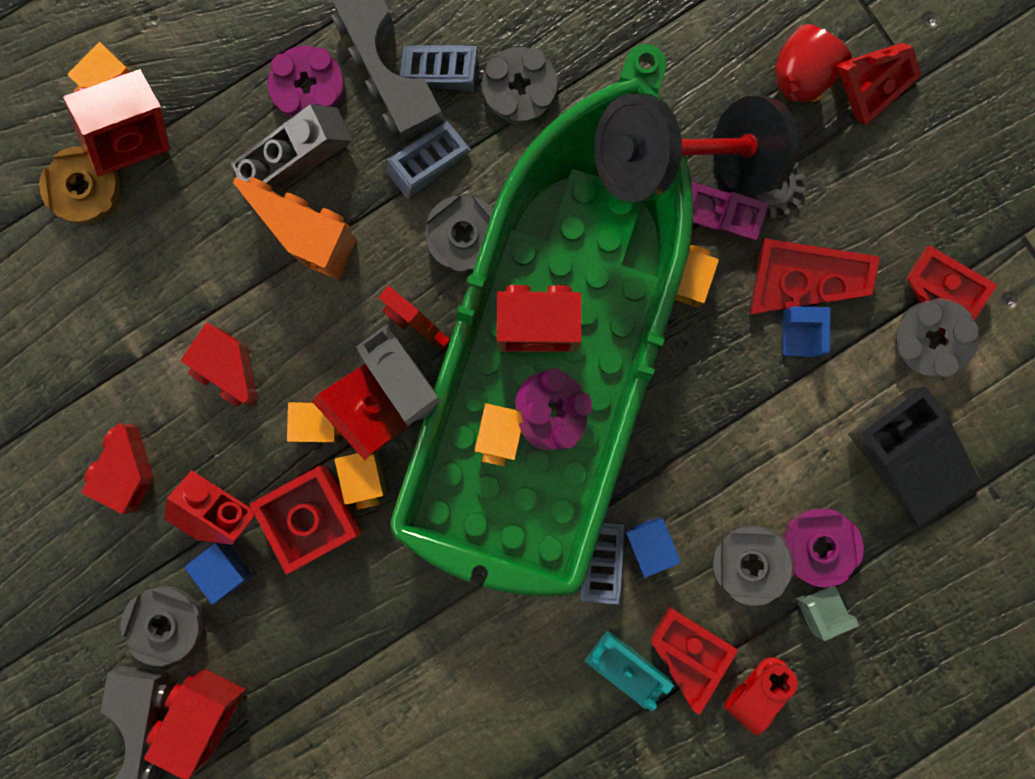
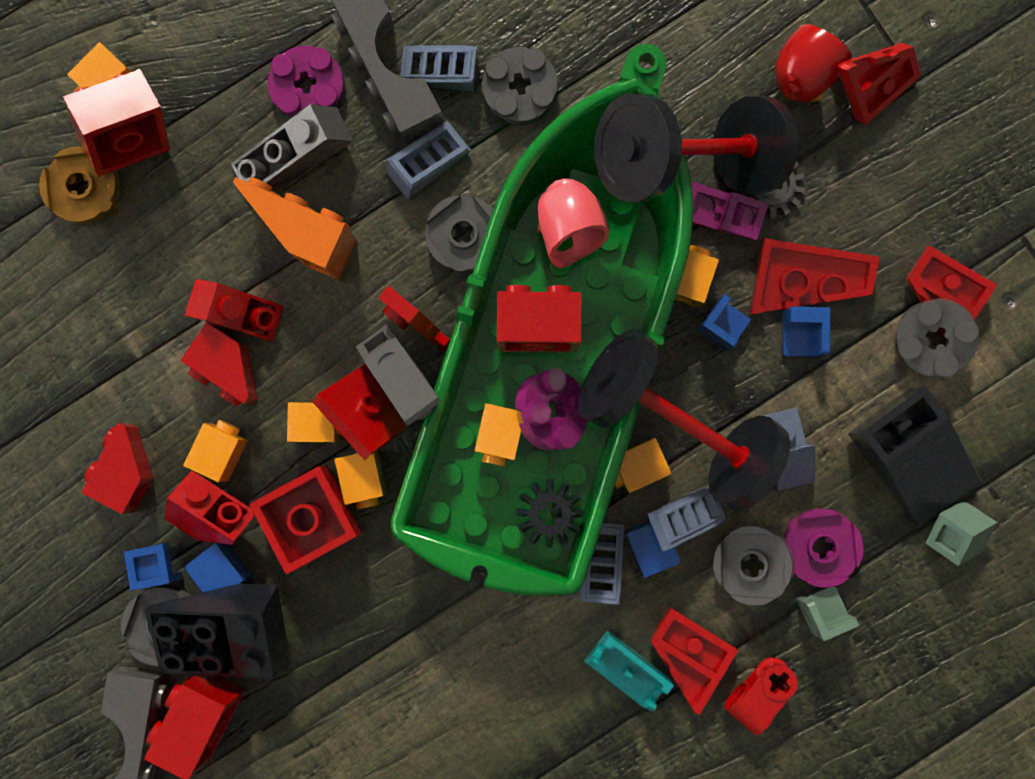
none -> blue panel [124,543,183,591]
none -> black slope [145,584,288,679]
none -> light orange brick [183,420,248,482]
none -> red slope [184,279,283,342]
none -> black gear [515,479,584,548]
none -> coral piece [537,178,609,269]
none -> black piece [578,329,791,510]
none -> light orange brick [615,438,672,493]
none -> sand blue slope [648,486,726,551]
none -> blue panel [696,294,751,352]
none -> sand blue slope [763,407,815,491]
none -> sand green panel [926,501,998,566]

